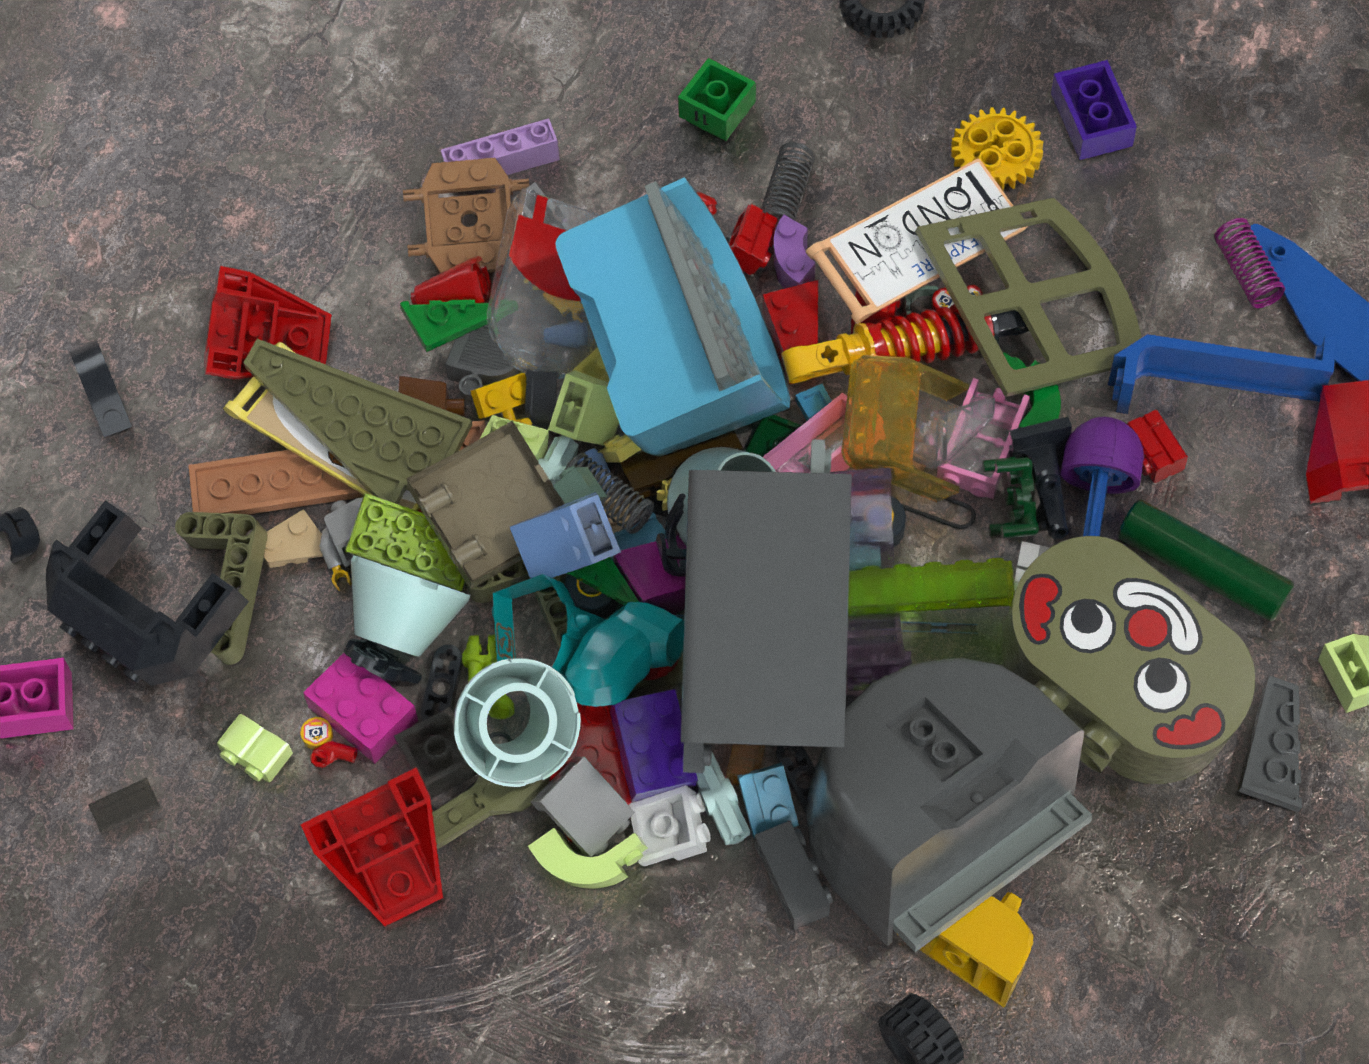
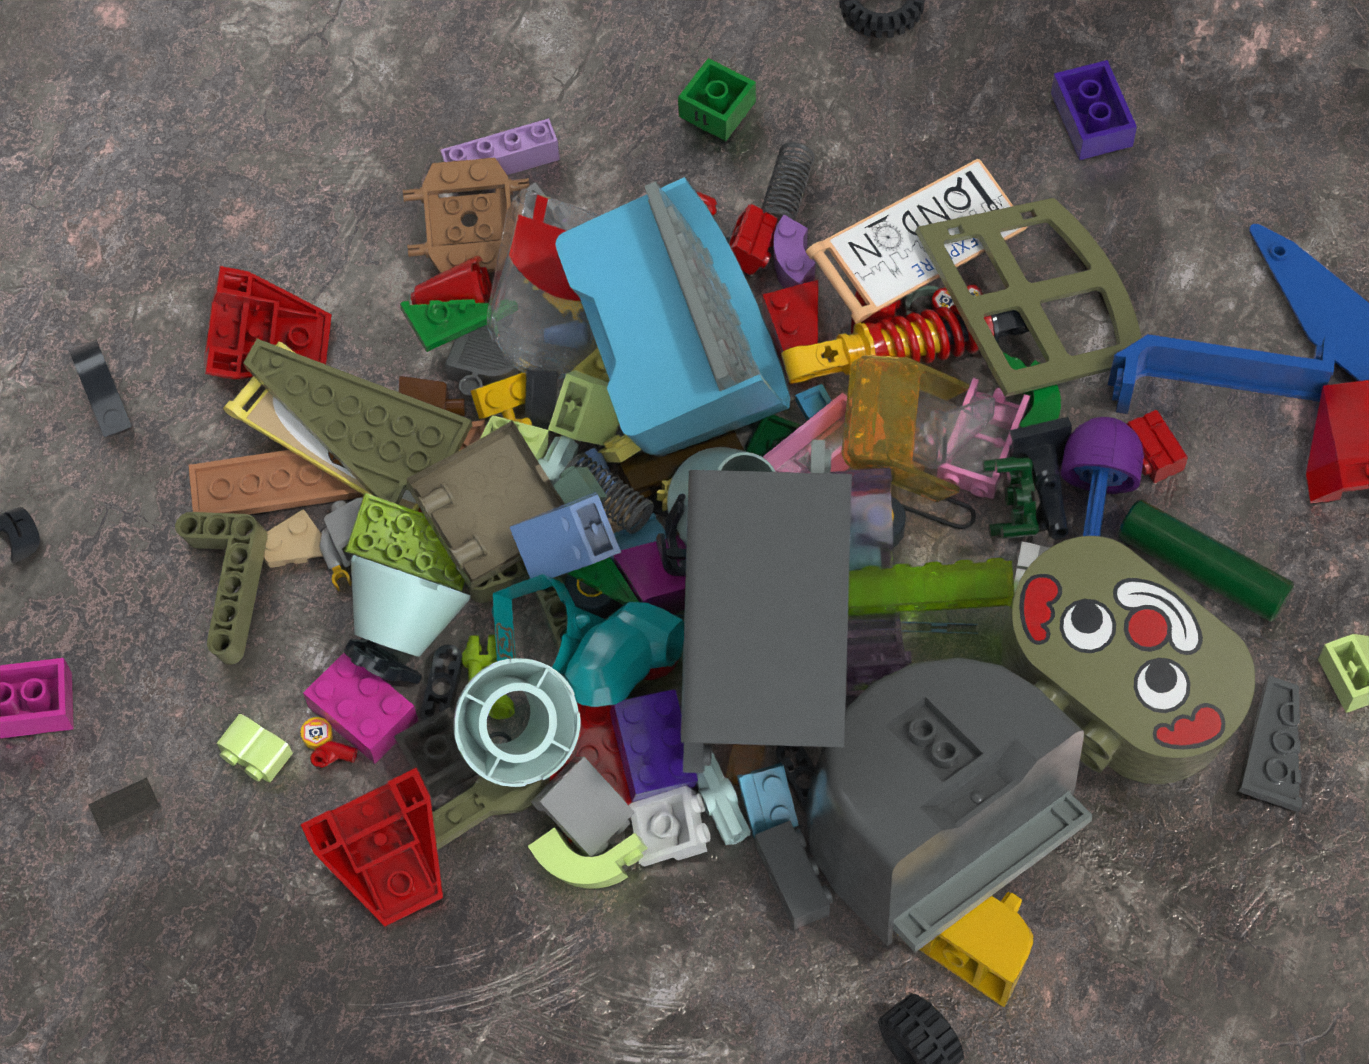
black wedge [46,500,249,686] -> none
yellow gear [951,107,1044,191] -> none
magenta piece [1214,218,1286,308] -> none

